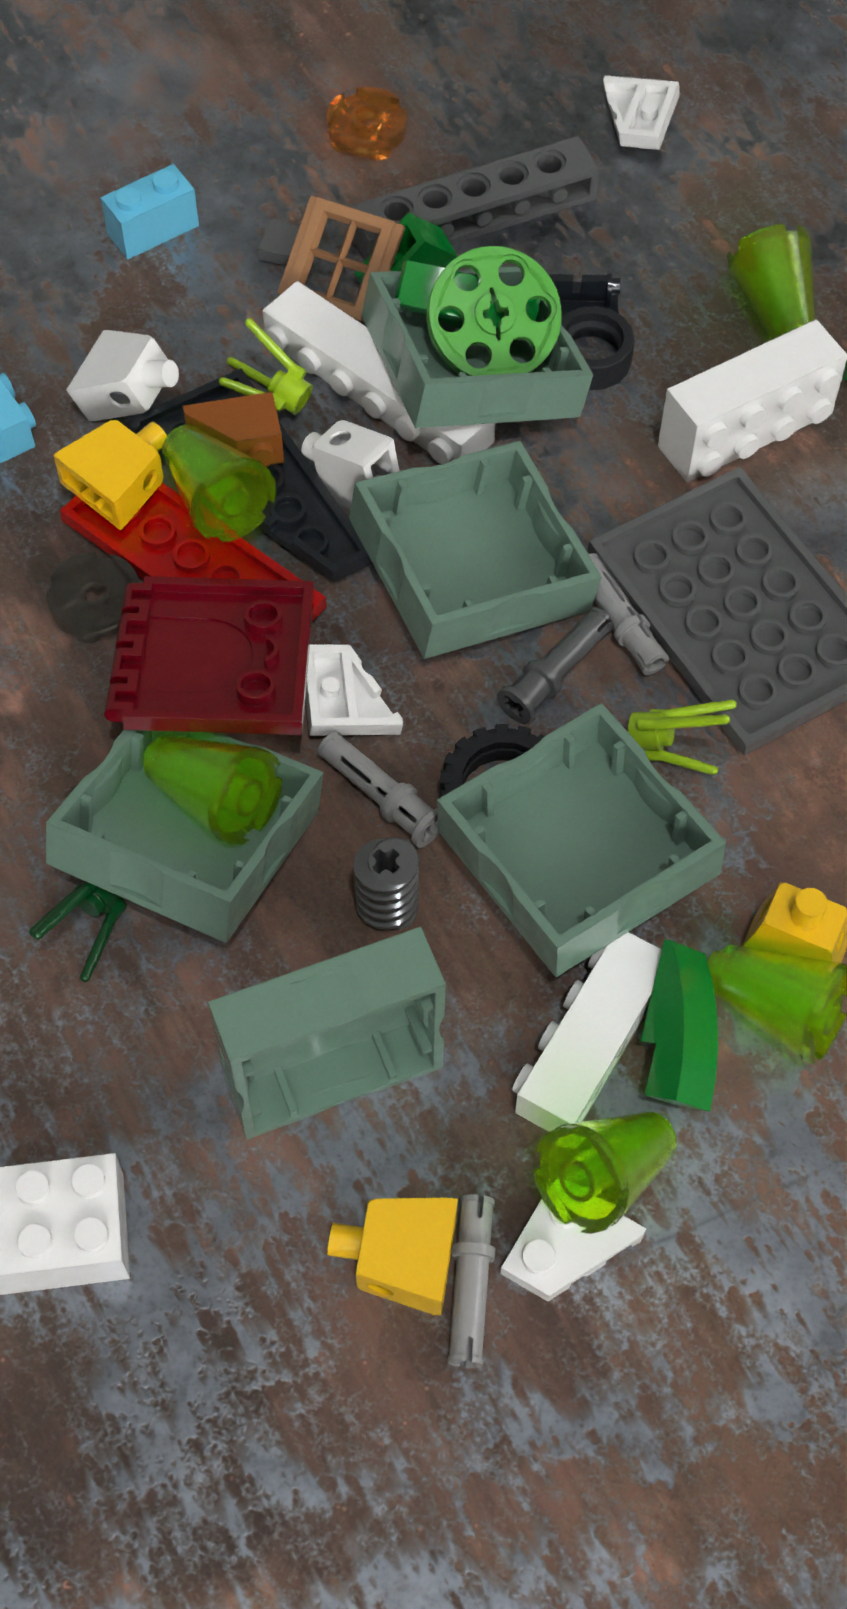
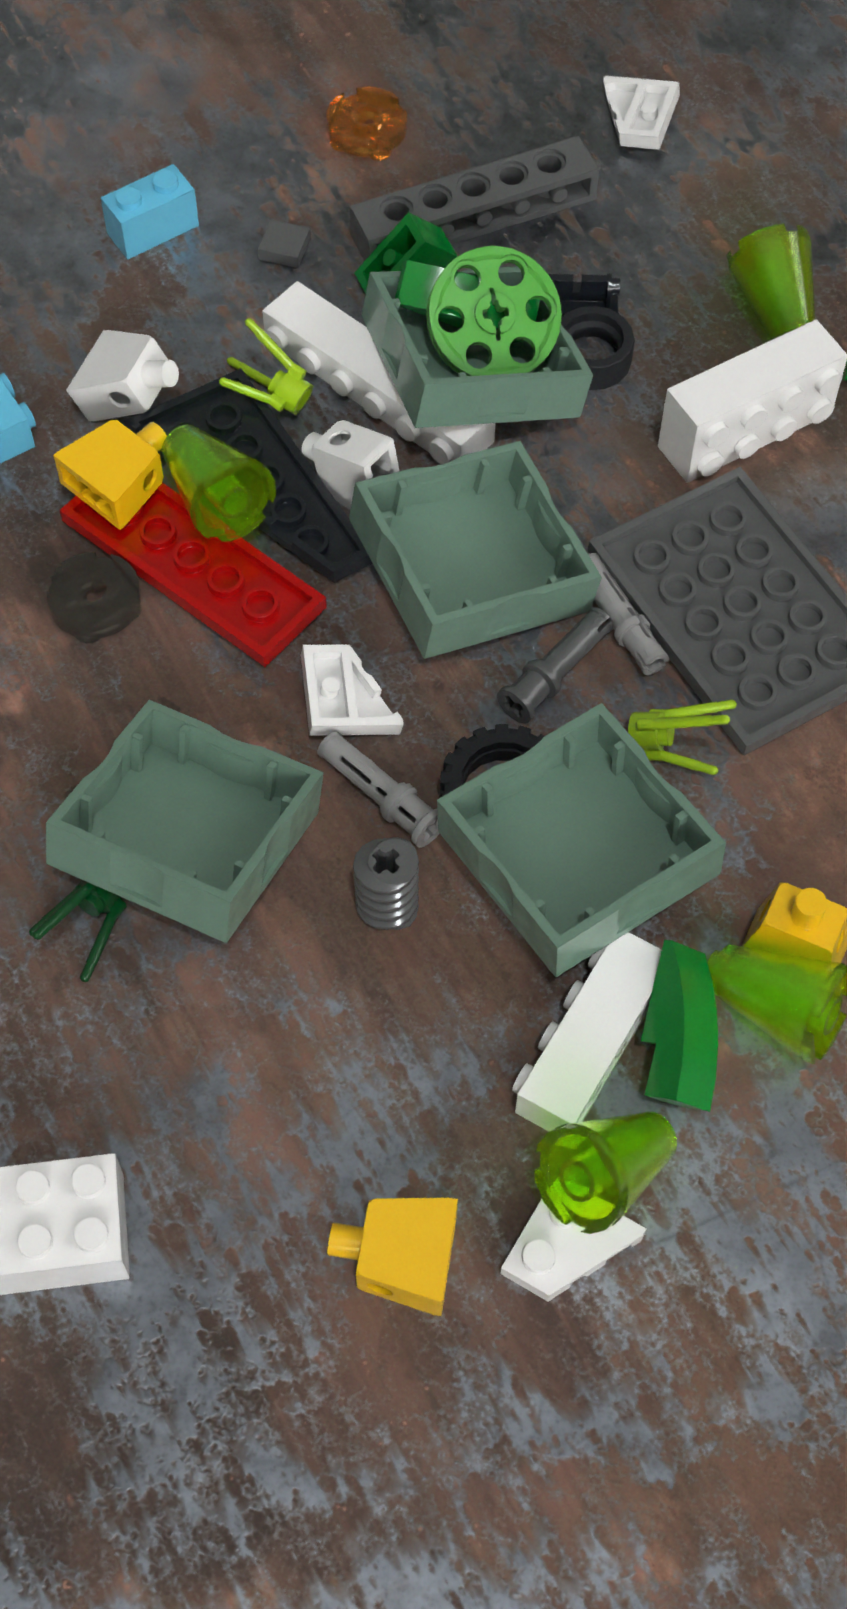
dark red hinge [104,576,314,735] -> none
clear neon green cone [143,734,282,845] -> none
dark orange slope [183,392,284,469] -> none
sand green tile [208,927,446,1140] -> none
medium nougat piece [277,196,406,324] -> none
light grey pin [447,1194,496,1368] -> none

